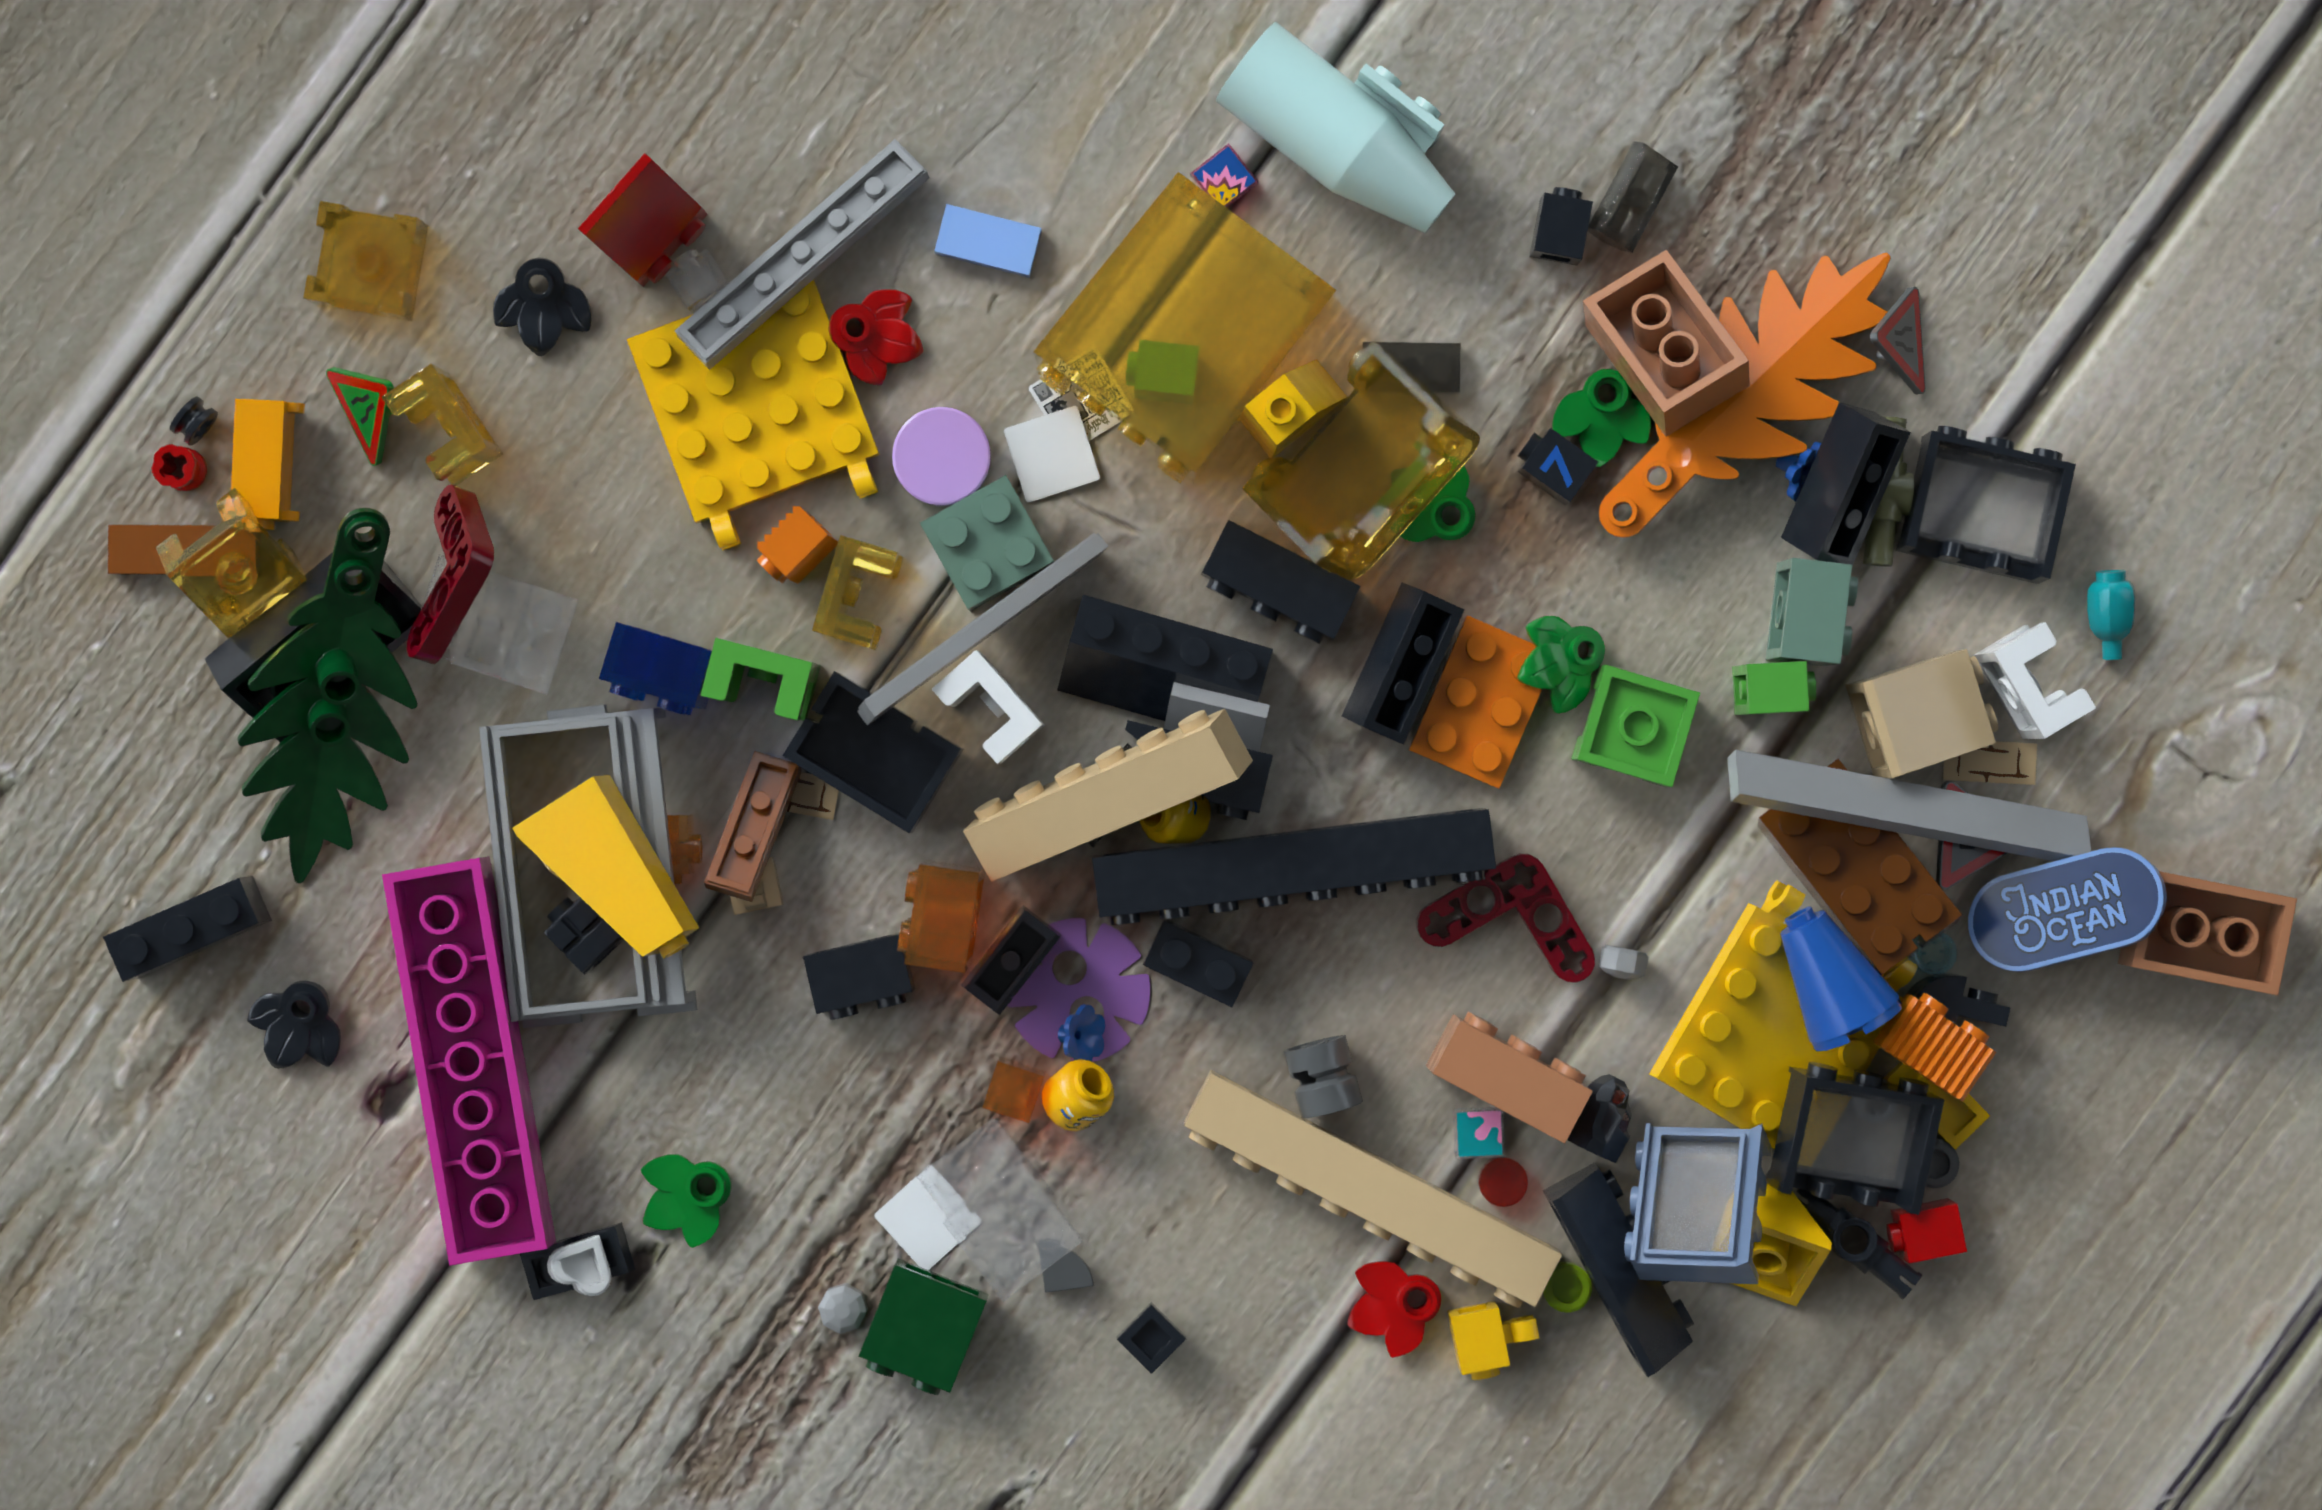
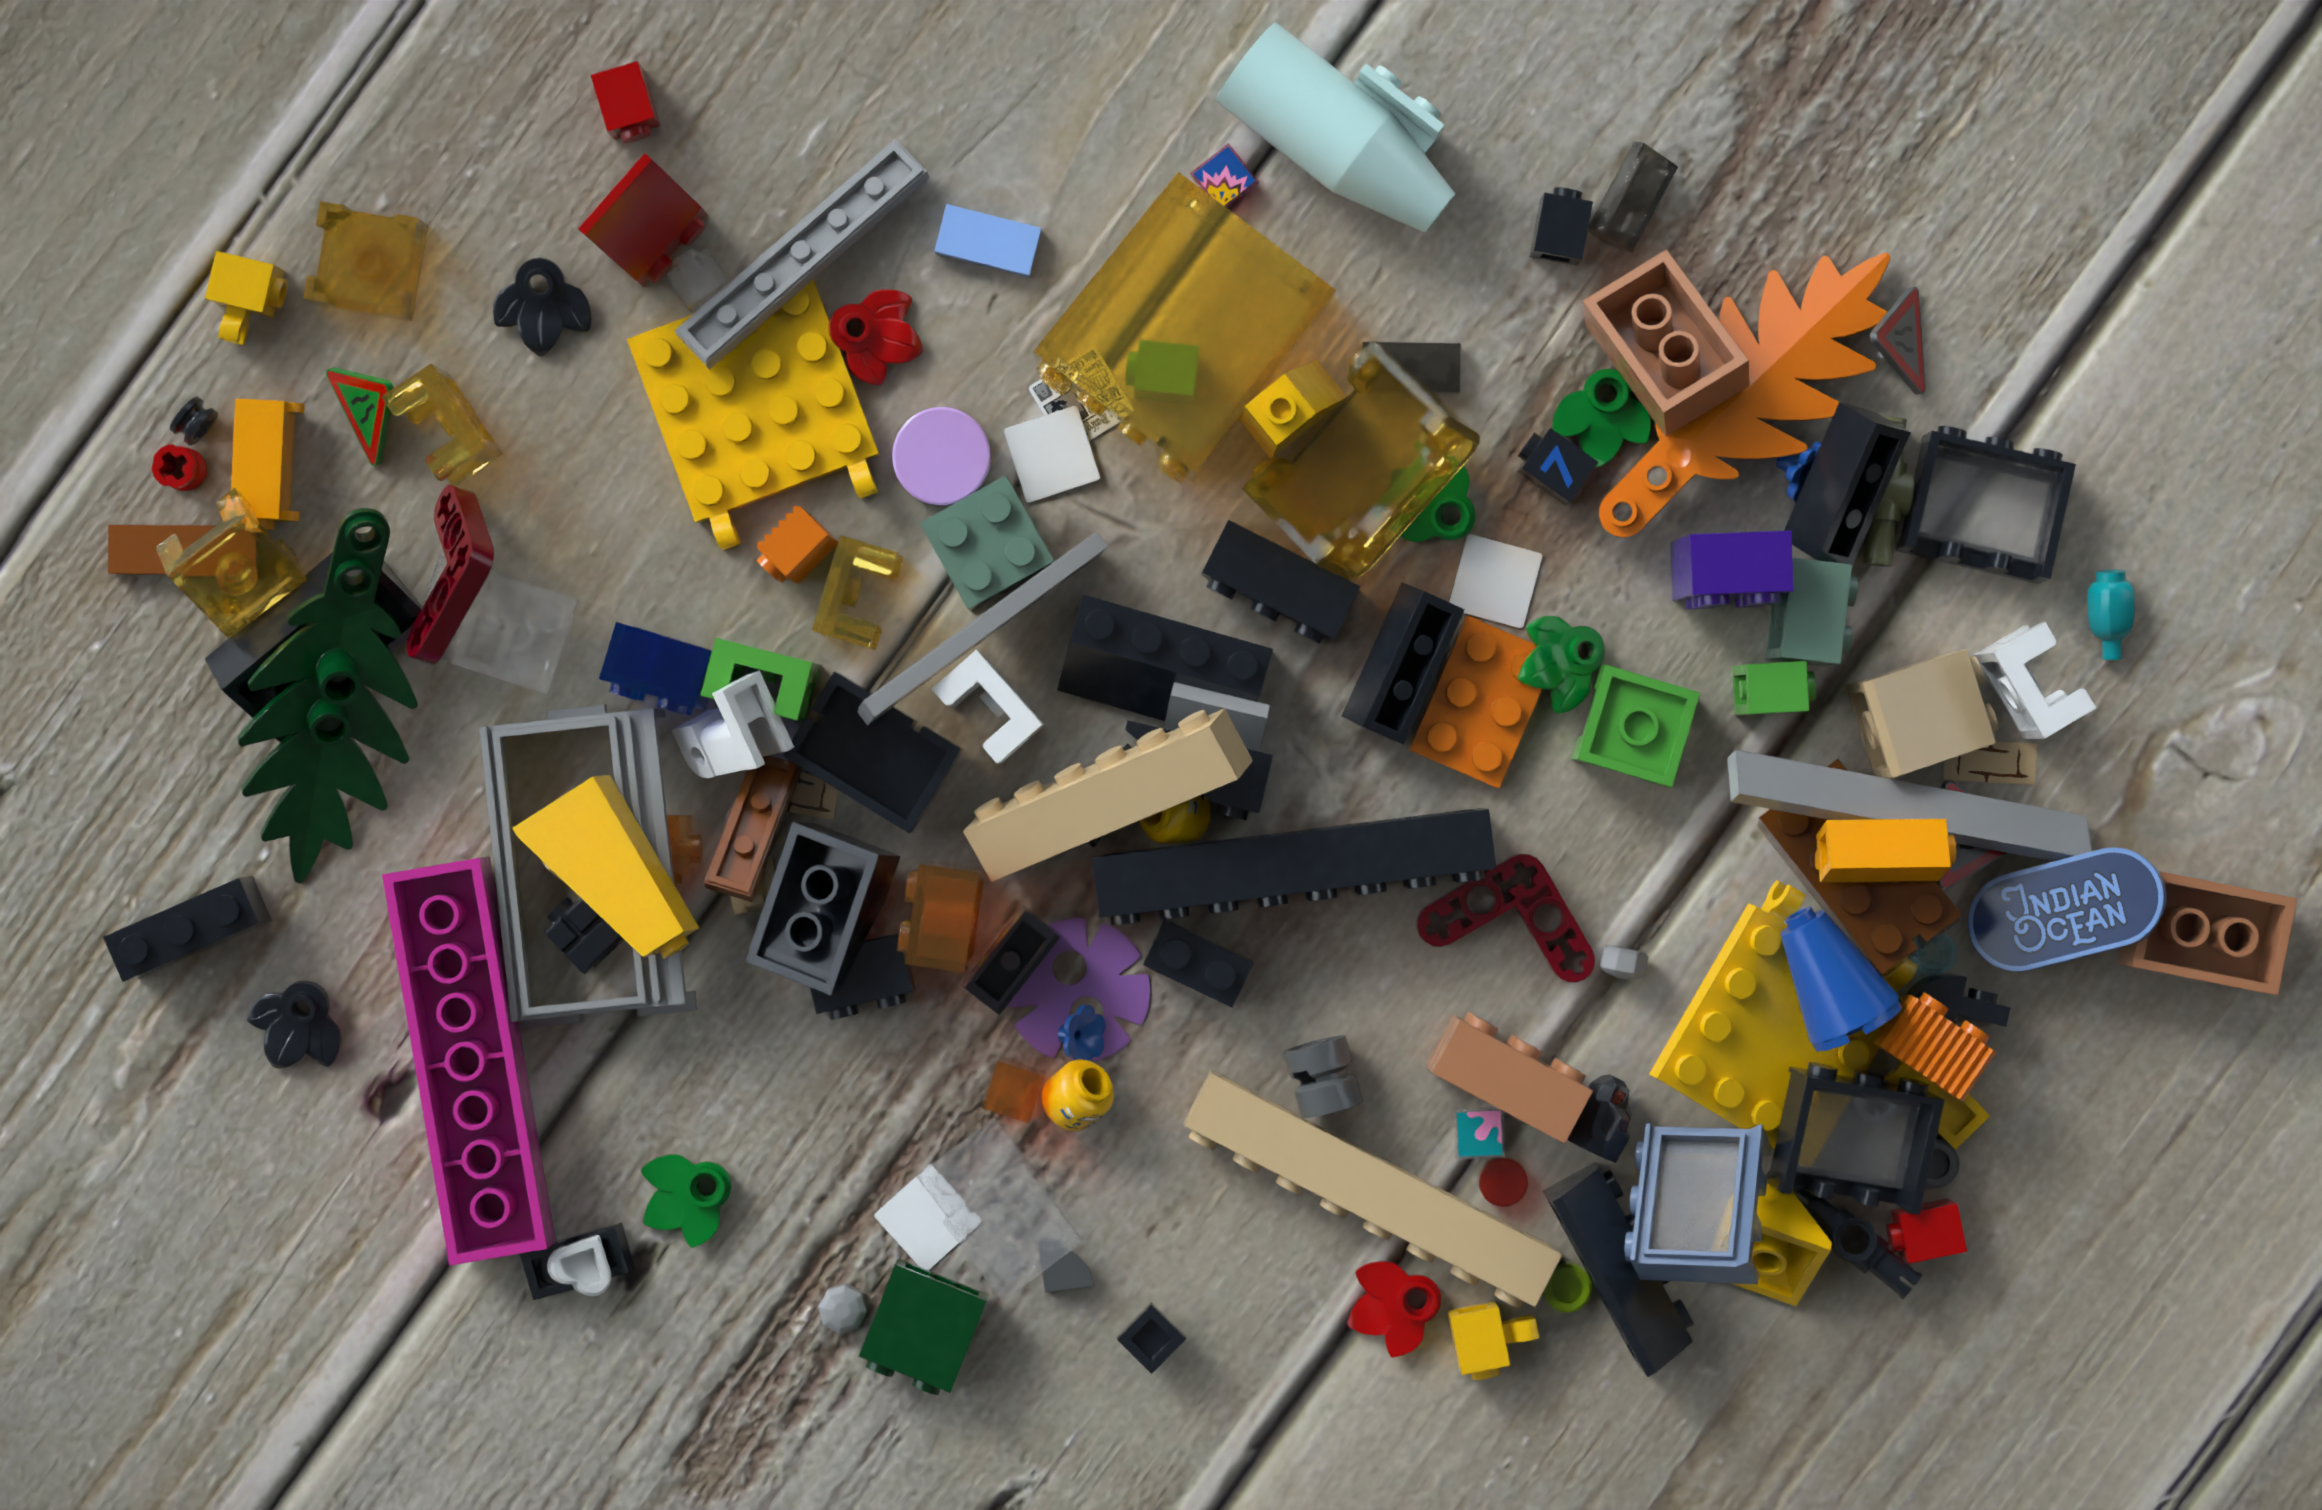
none -> yellow brick [205,251,288,346]
none -> red brick [590,61,661,143]
none -> white piece [672,671,794,778]
none -> black slope [745,822,901,996]
none -> white sticker [1449,534,1542,628]
none -> dark purple brick [1670,530,1794,610]
none -> light orange brick [1815,819,1956,883]

